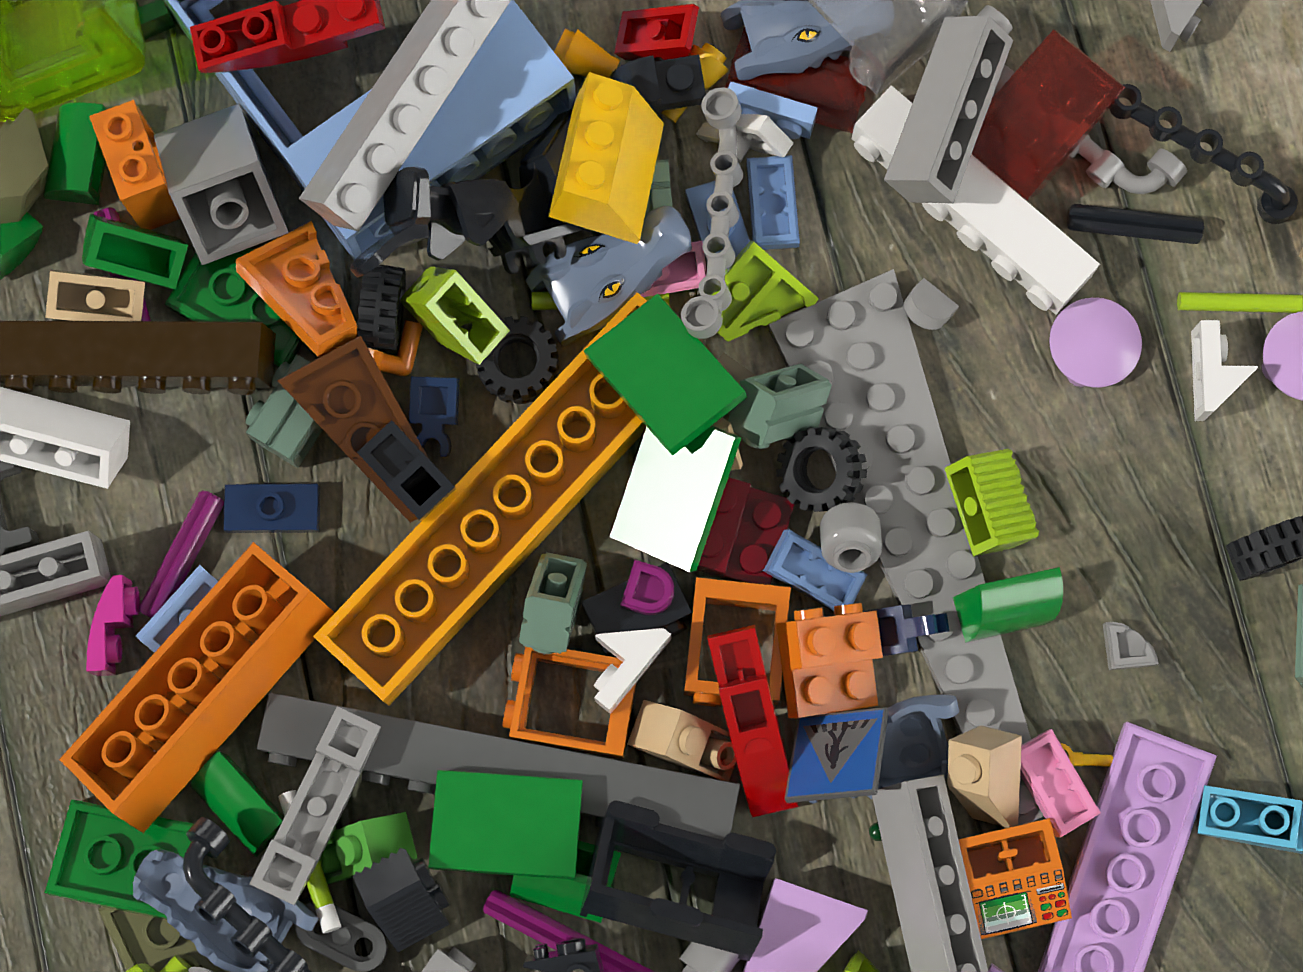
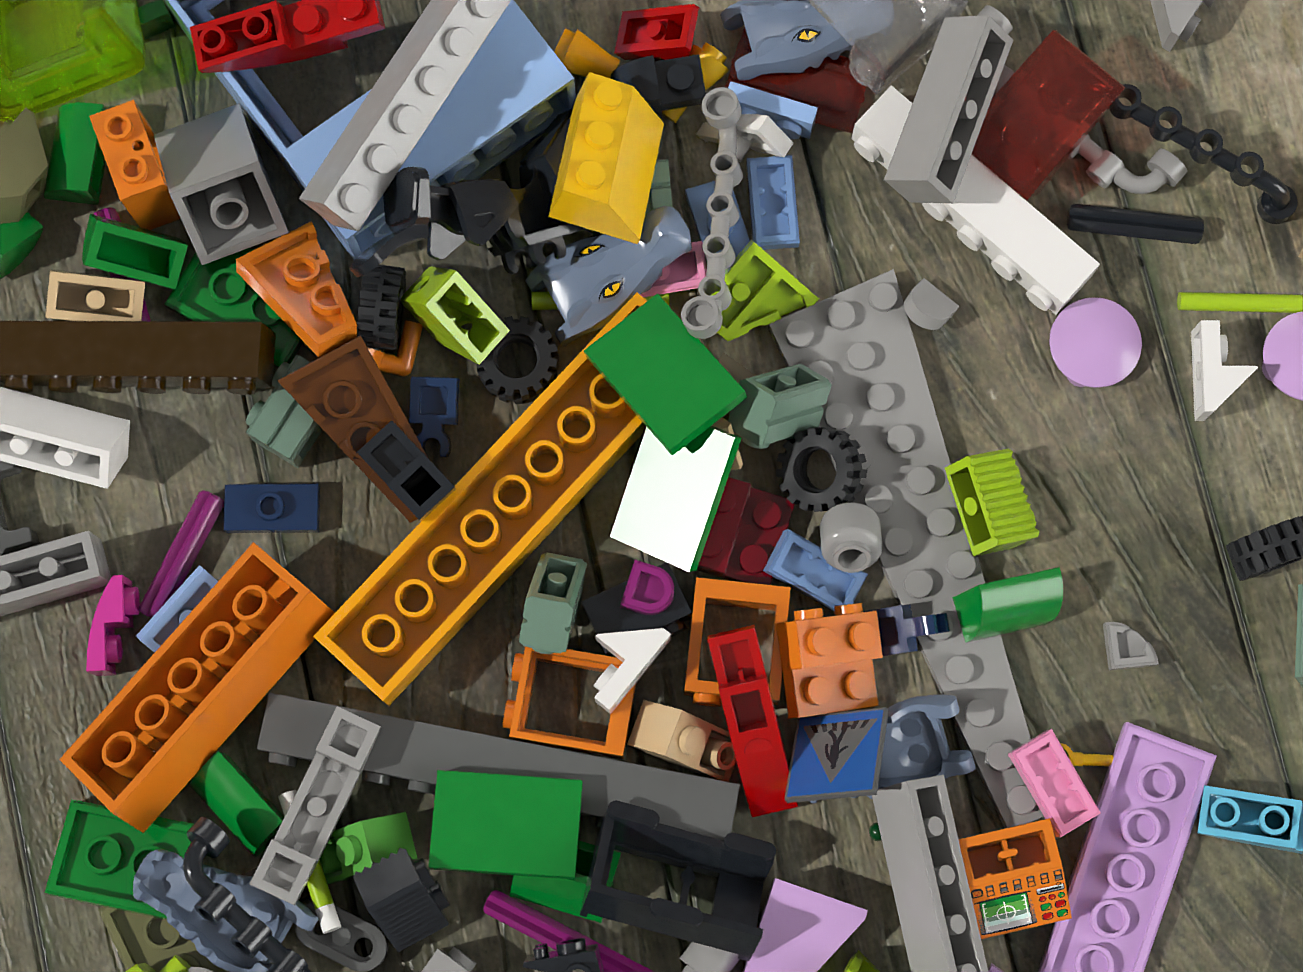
tan slope [947,726,1022,828] -> none

